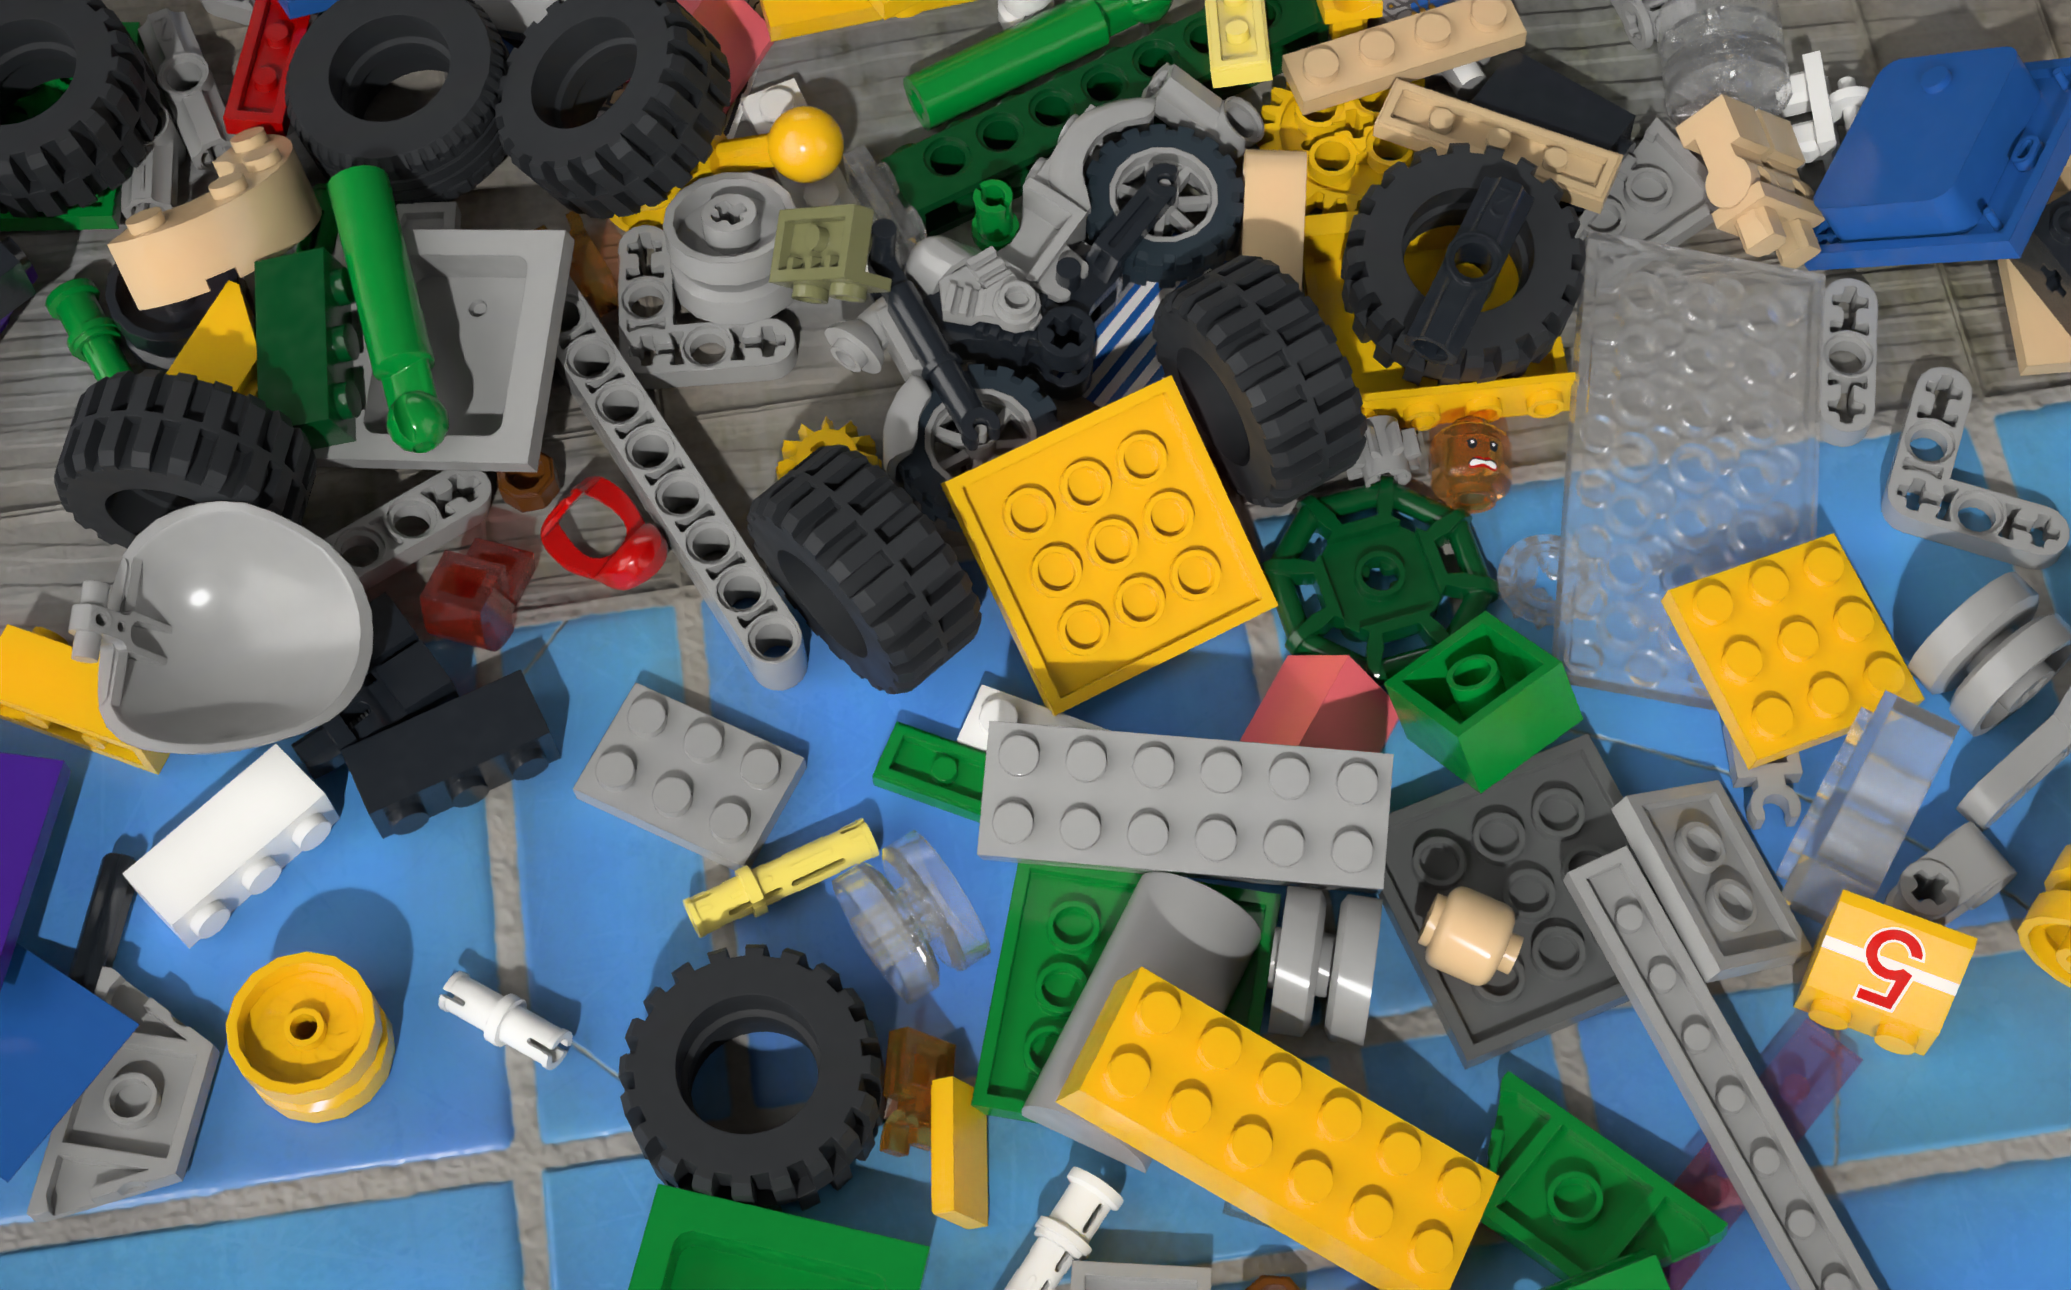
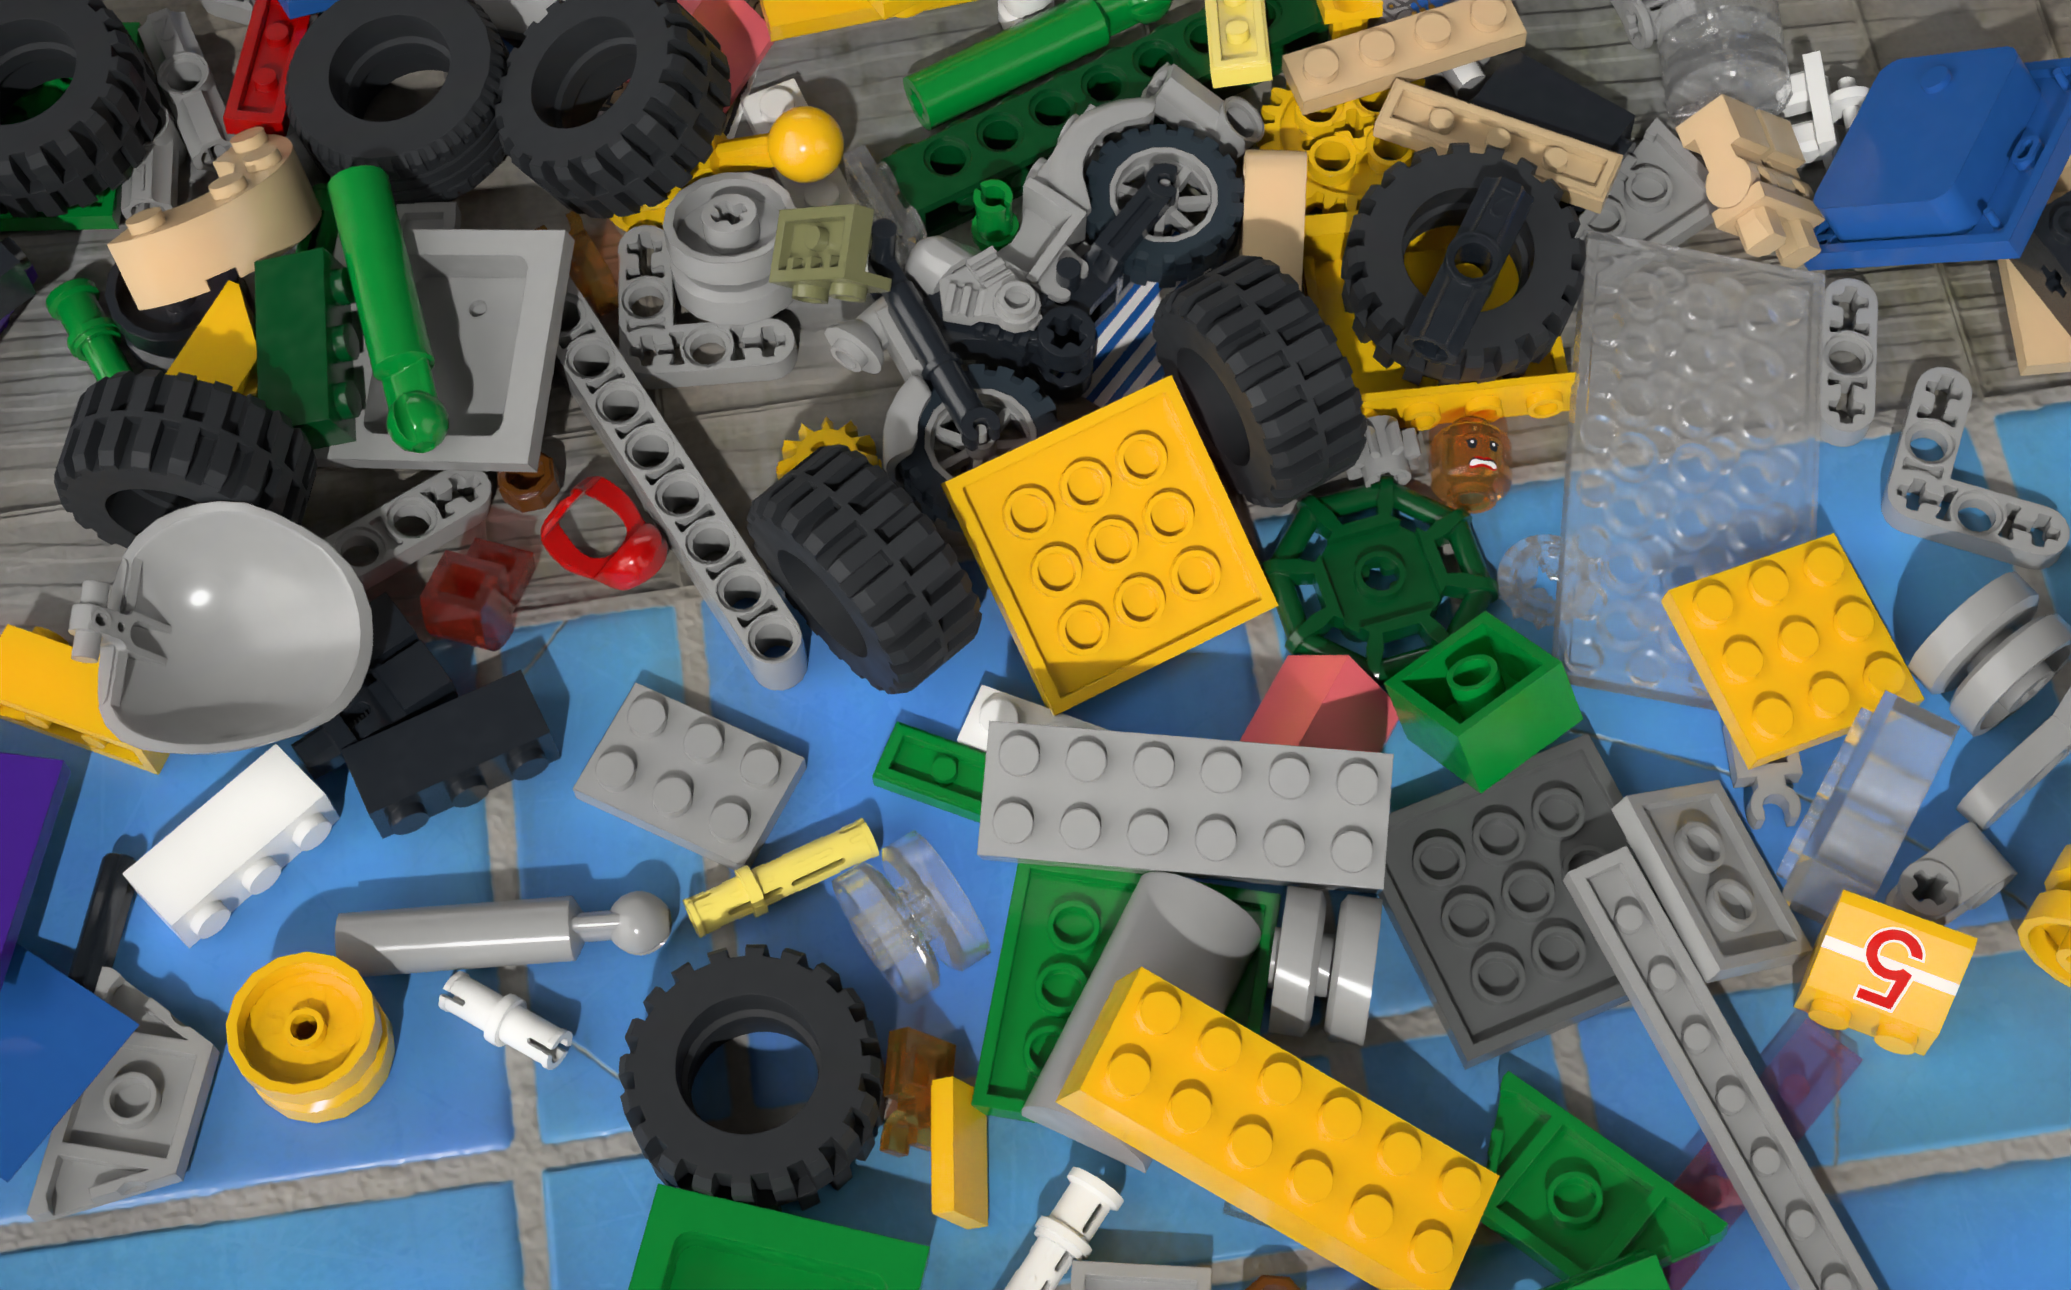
tan head [1417,886,1524,986] -> none
none -> light grey piece [335,891,672,977]

